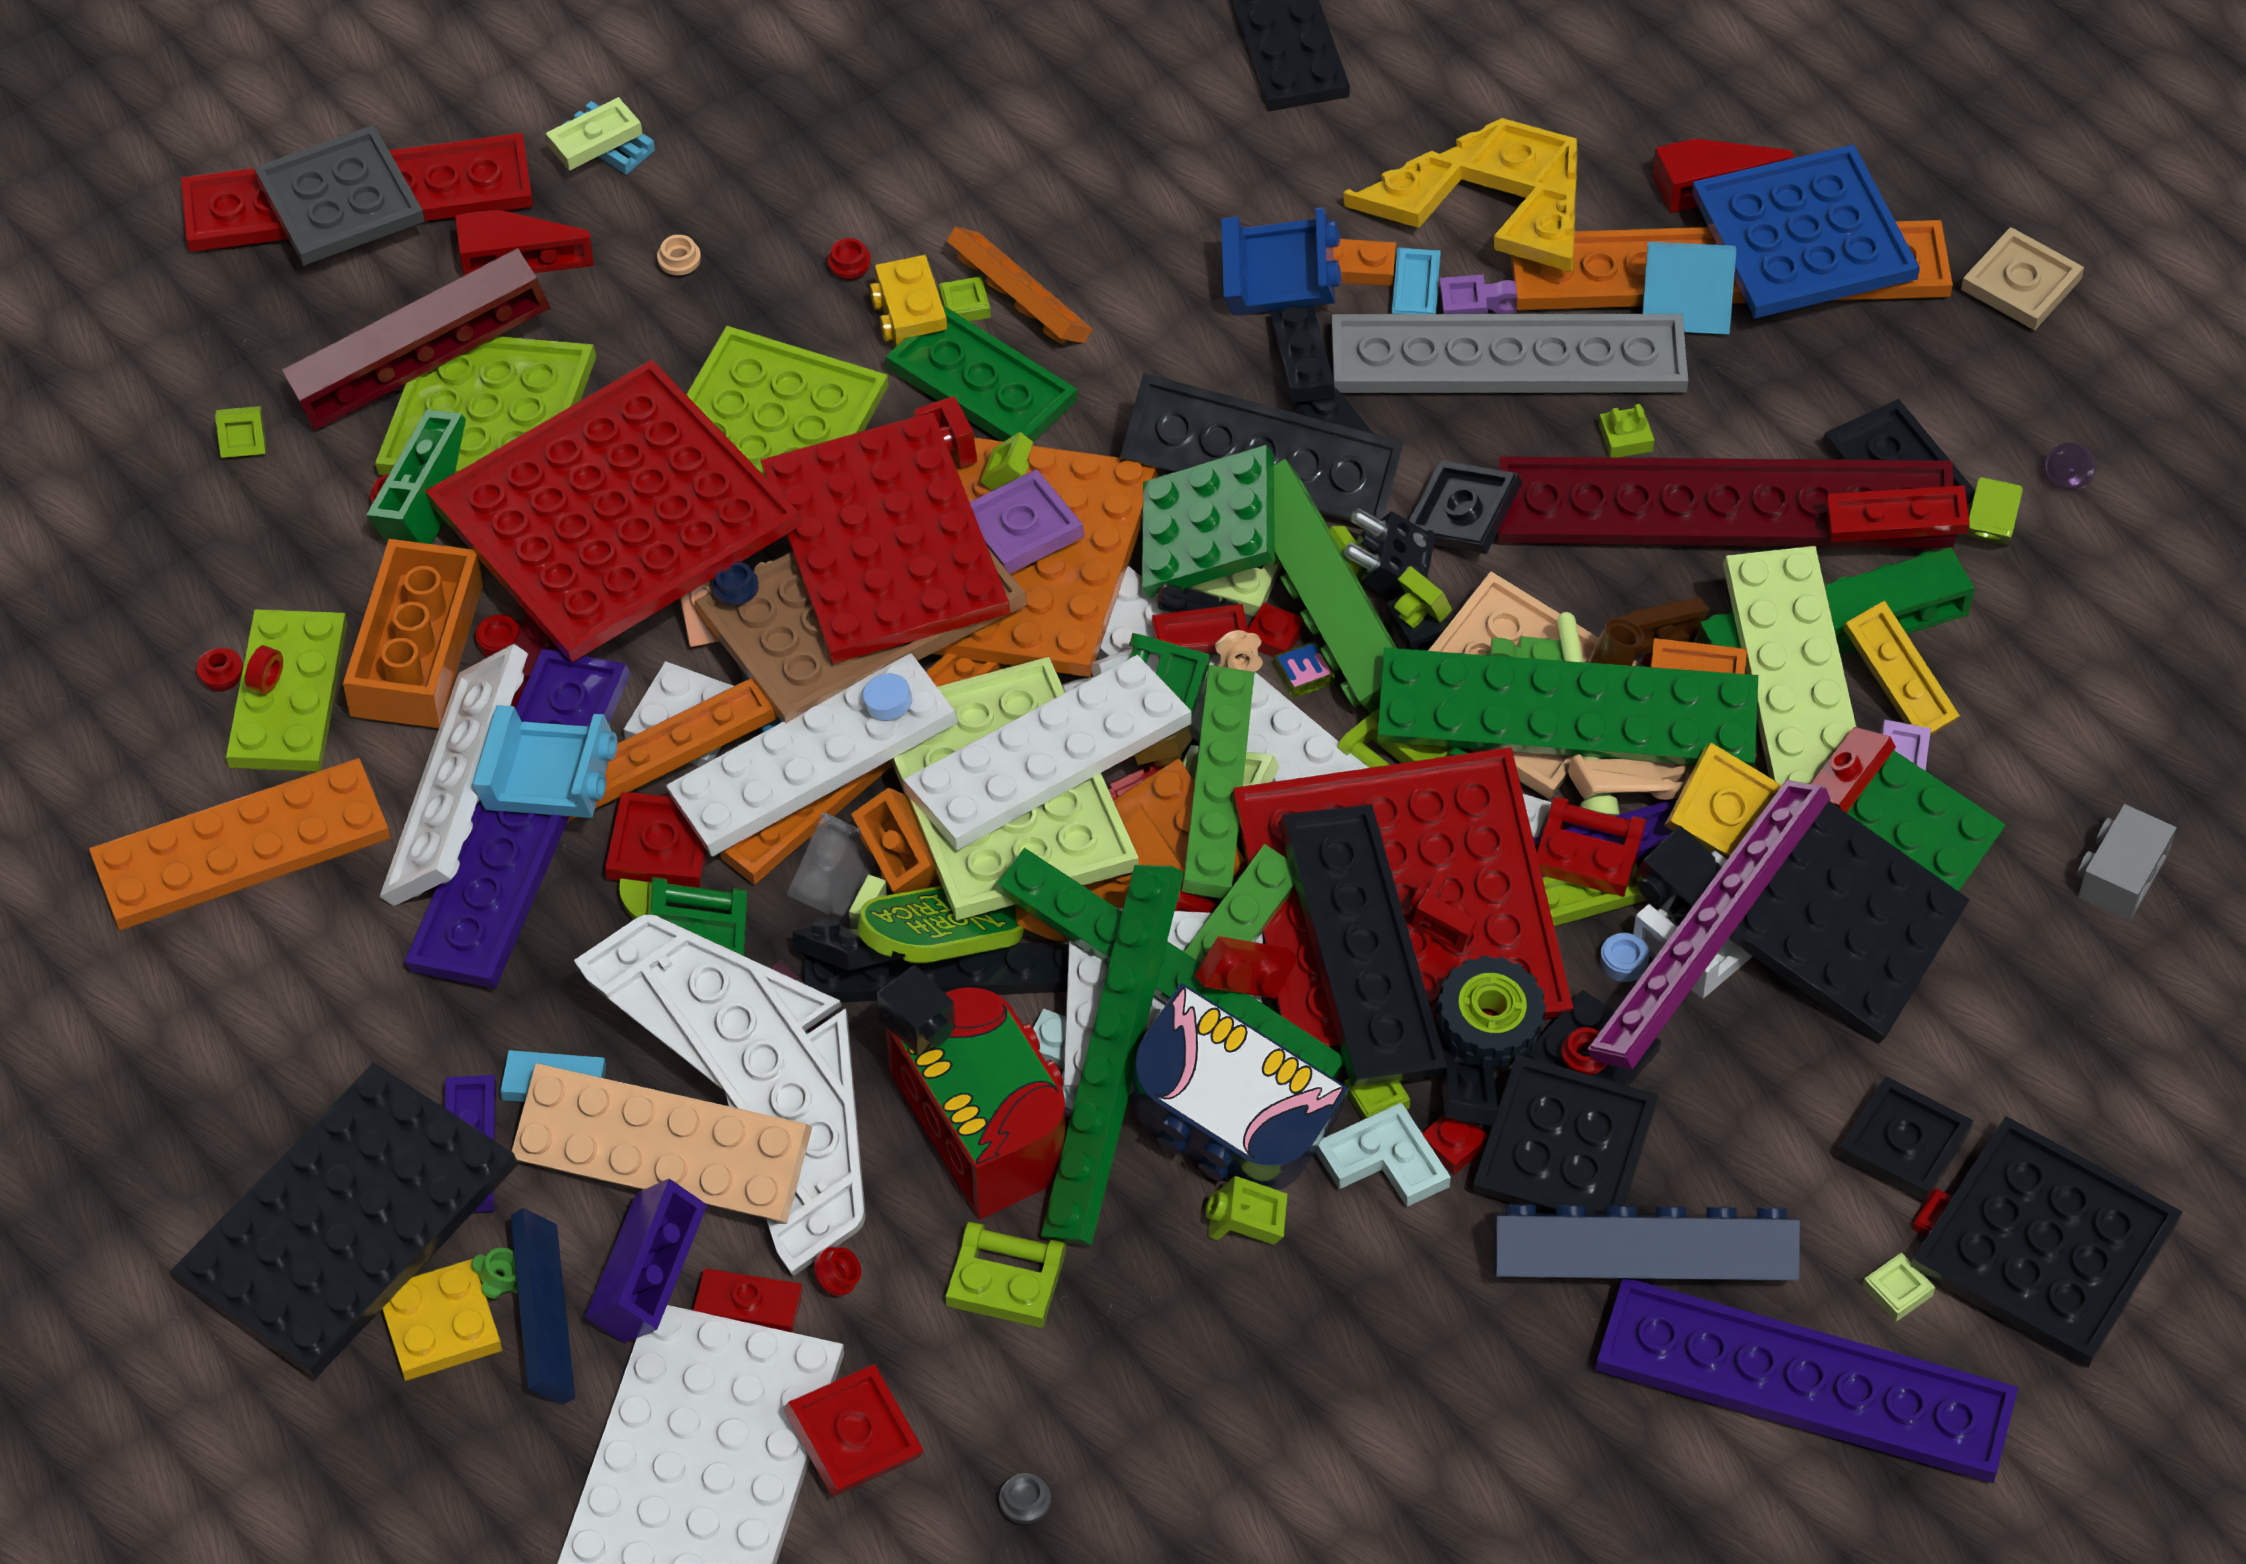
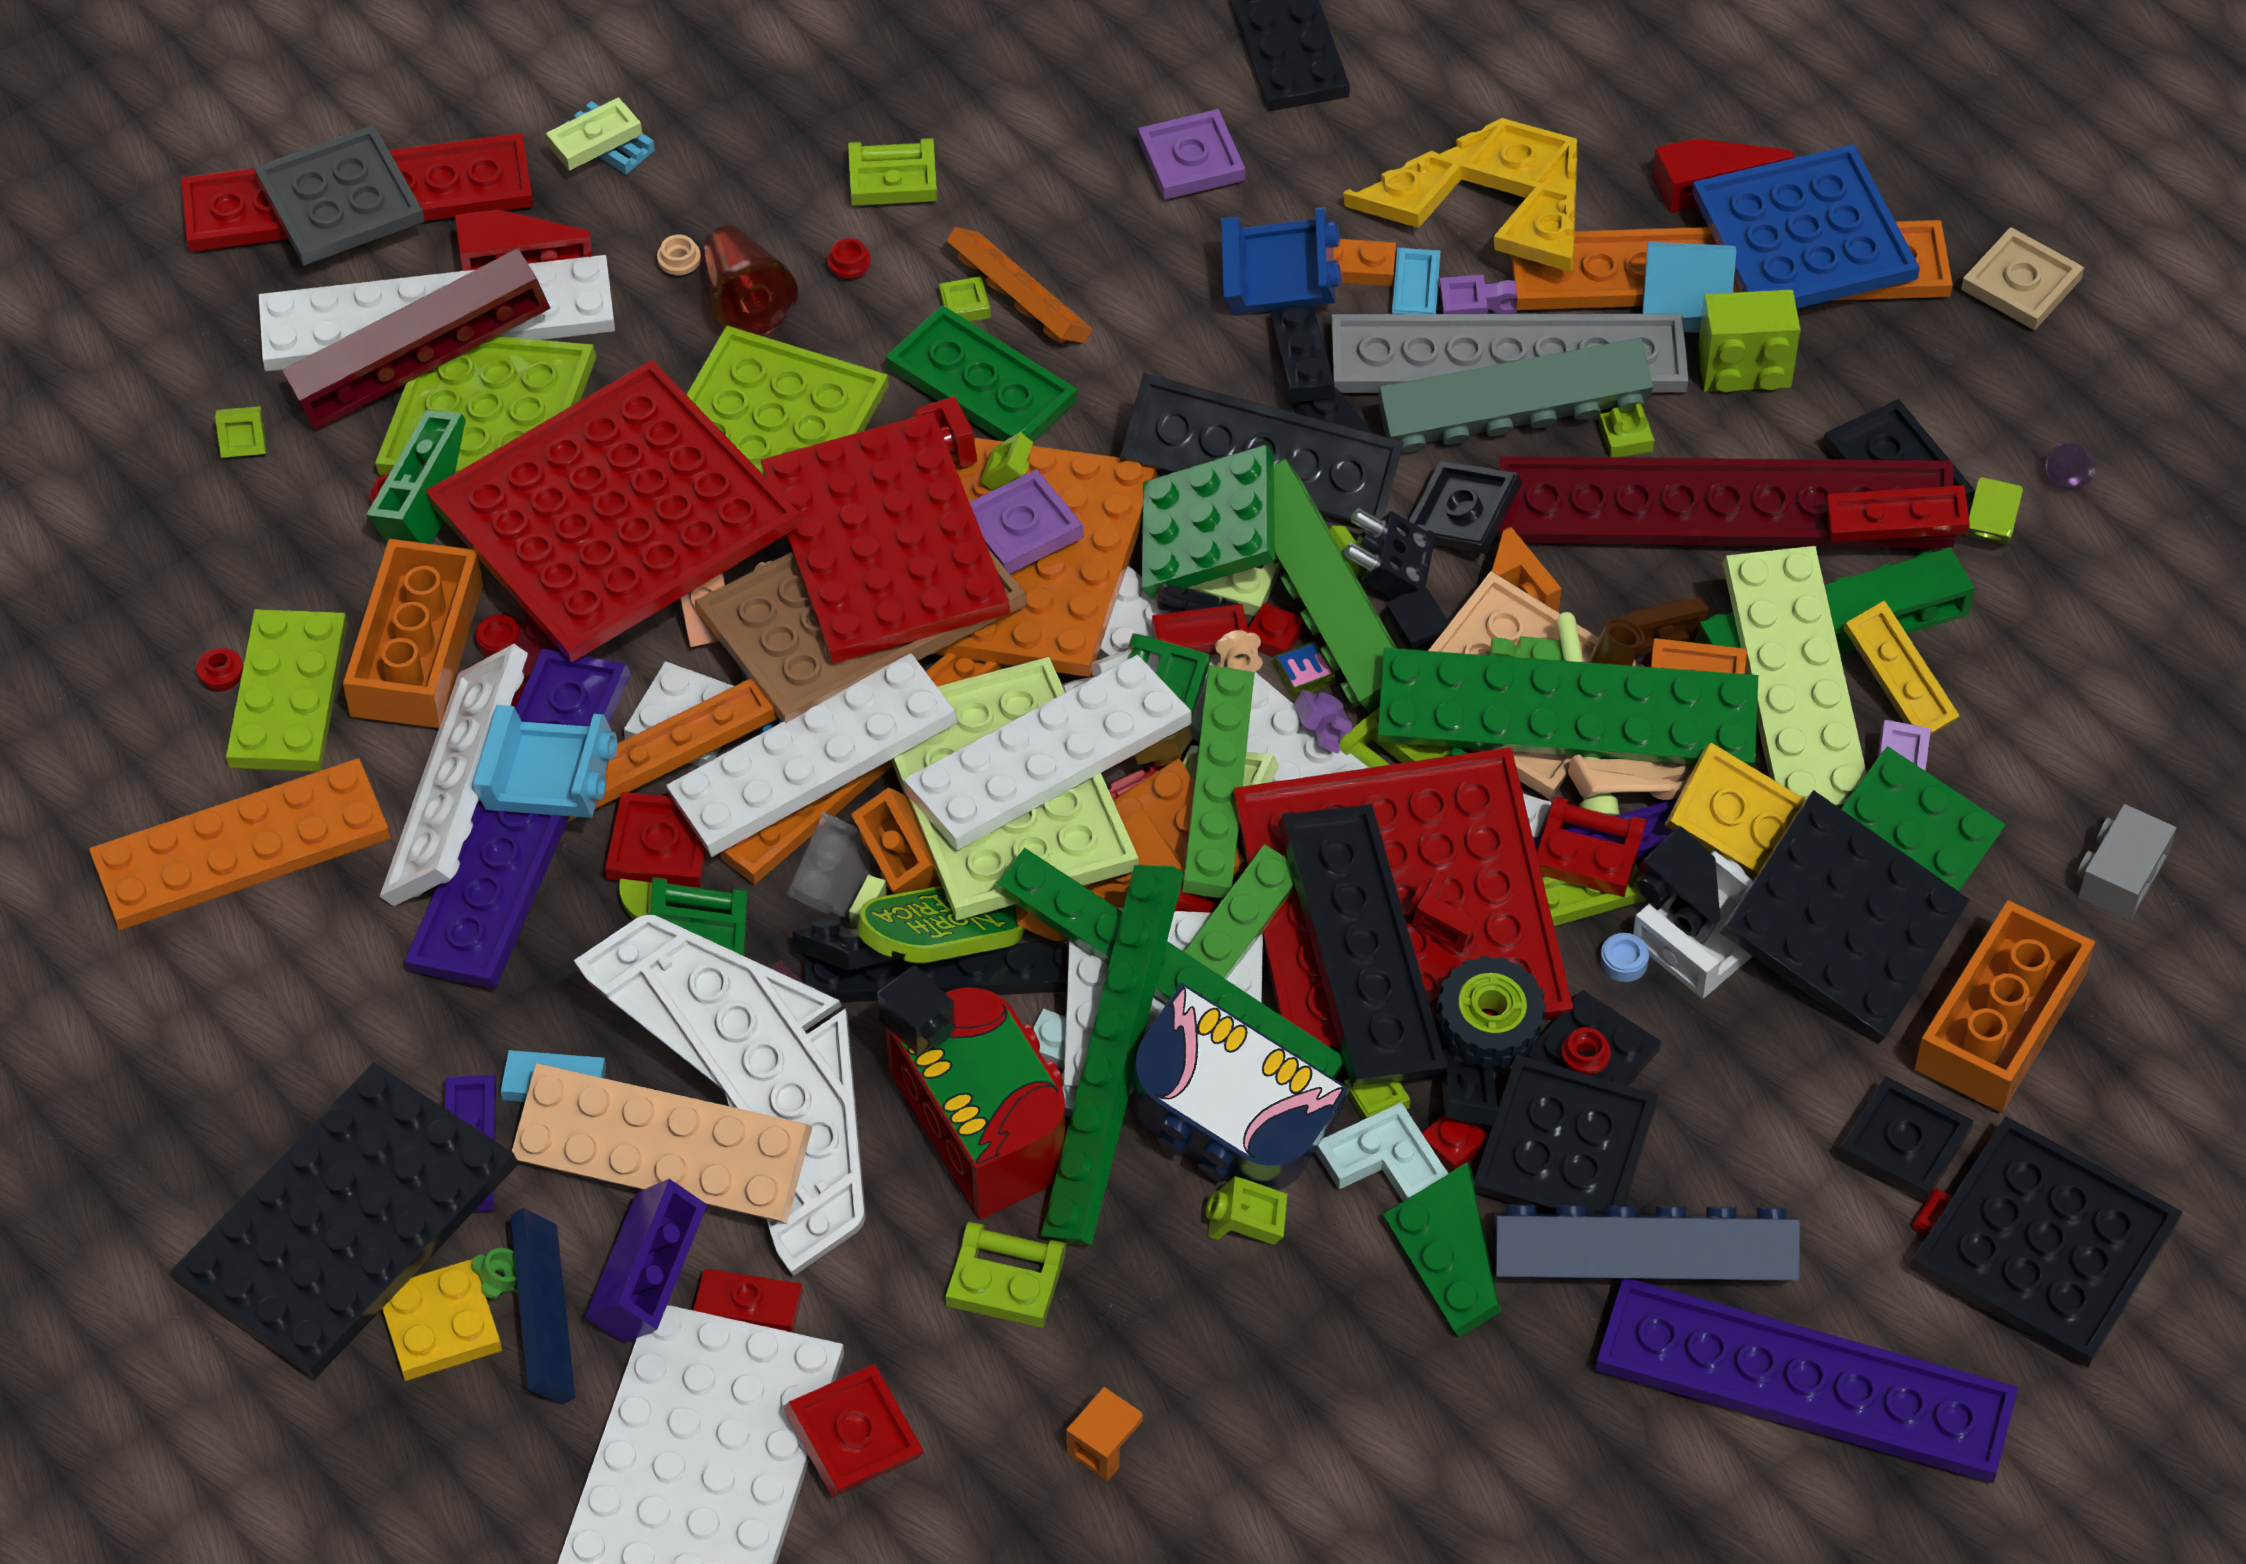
red tile [245,645,284,694] -> none
dark blue plate [712,562,759,605] -> none
red plate [814,1247,861,1297] -> none
light blue tile [863,673,912,720] -> none
yellow bracket [869,254,947,348] -> none
flat silver plate [999,1473,1051,1524] -> none
red plate [1195,936,1298,999] -> none
lime tile [1394,566,1452,629] -> none
magenta tile [1588,780,1831,1070] -> none
plate [1811,727,1896,813] -> none
yellowish green tile [1862,1252,1935,1322] -> none
none -> white plate [259,255,615,371]
none -> clear red cone [704,225,798,335]
none -> lime plate [848,138,937,206]
none -> orange panel [1066,1387,1143,1482]
none -> medium lavender plate [1138,109,1246,200]
none -> medium lavender plate [1293,690,1352,754]
none -> sand green brick [1378,337,1653,453]
none -> green wing [1383,1162,1501,1338]
none -> orange slope [1492,527,1562,613]
none -> lime brick [1697,290,1801,392]
none -> orange brick [1914,900,2095,1113]

